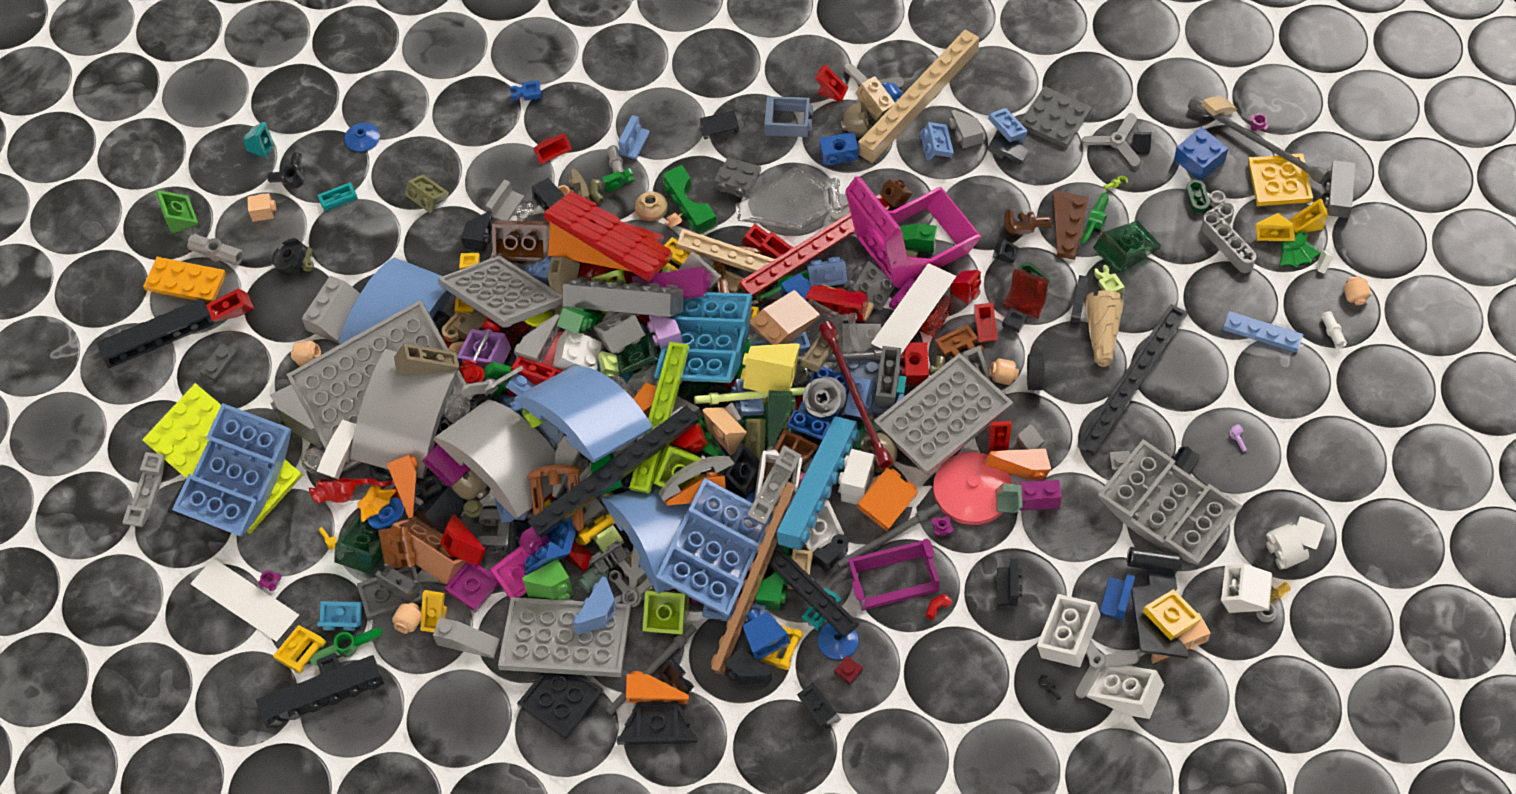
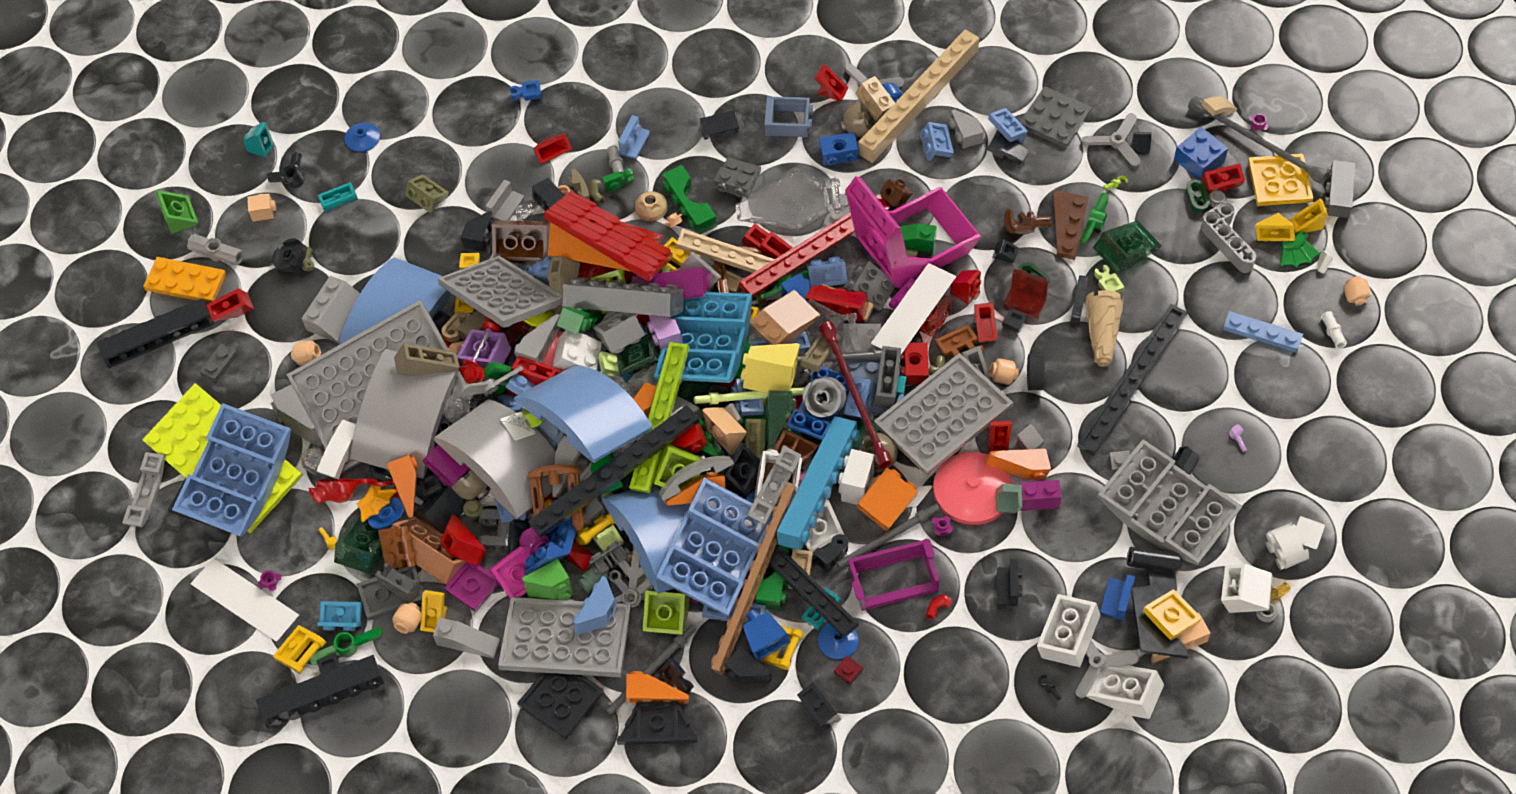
none -> white sticker [500,412,536,441]
none -> red brick [1201,163,1245,195]

